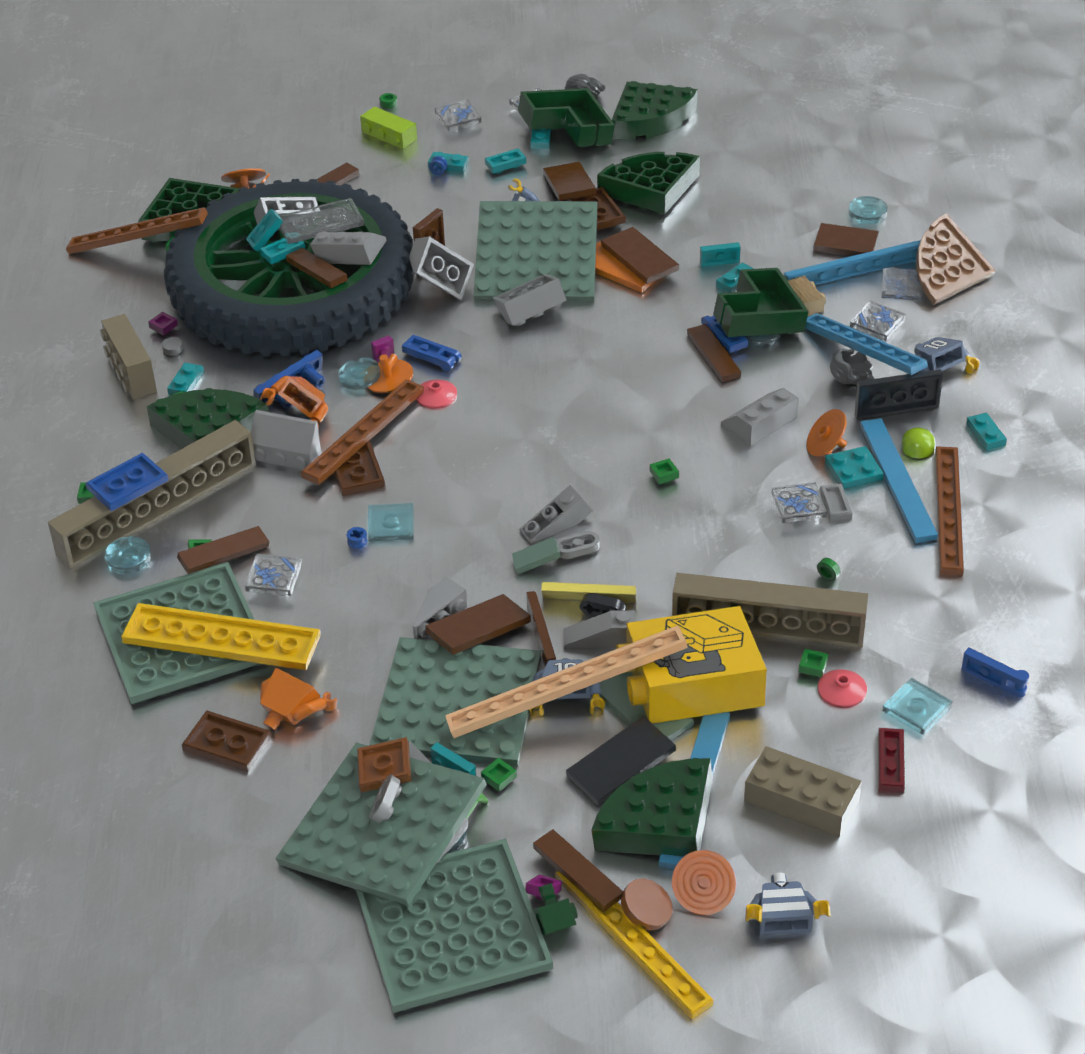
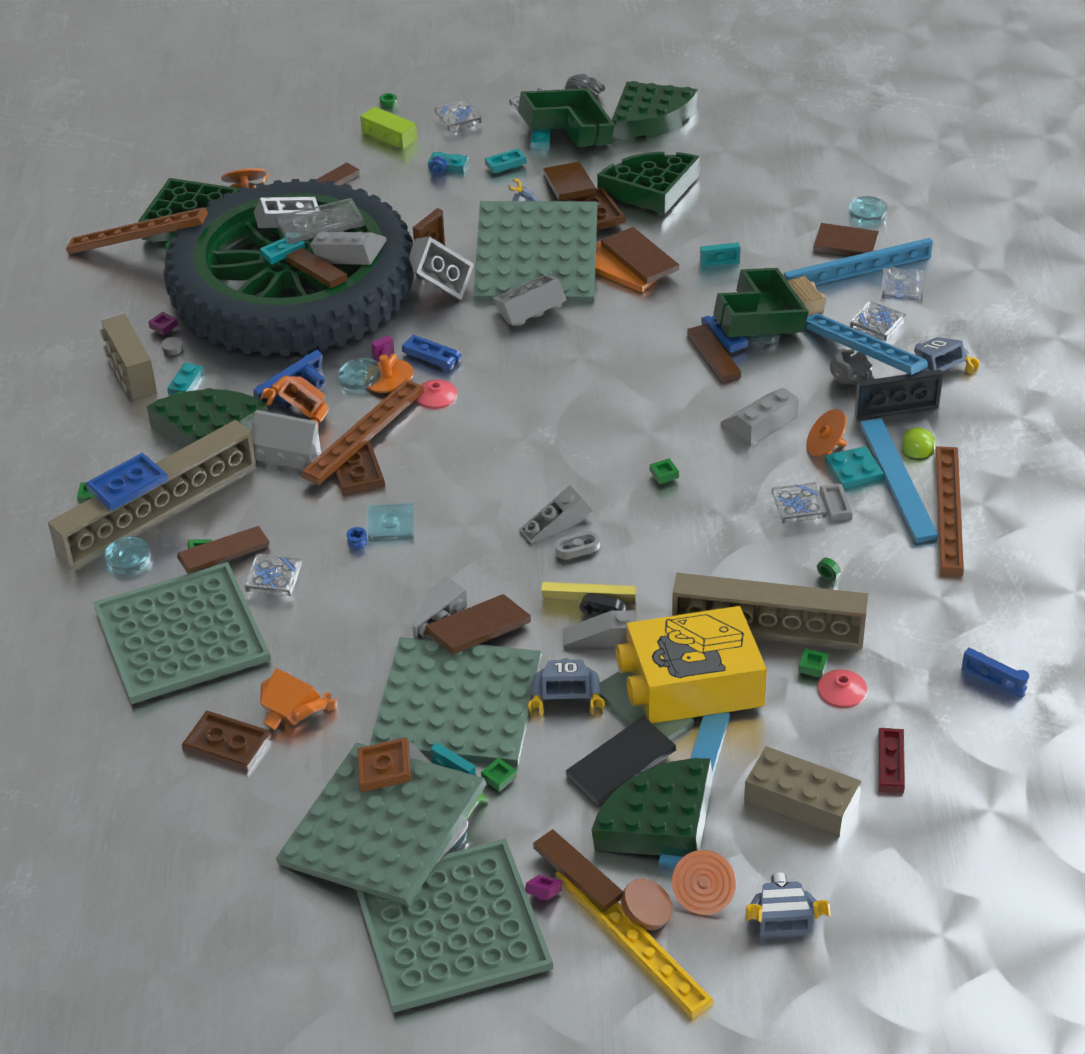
yellow plate [121,603,321,670] -> none
teal plate [246,208,283,252] -> none
light grey plate [369,774,402,823] -> none
light nougat plate [445,626,688,739] -> none
sand green tile [512,537,561,574] -> none
reddish brown tile [526,591,556,667] -> none
dark green brick [533,883,578,935] -> none
teal plate [716,262,754,293] -> none
clear light blue tile [882,677,953,735] -> none
medium nougat plate [916,213,996,305] -> none
teal plate [966,412,1007,450] -> none

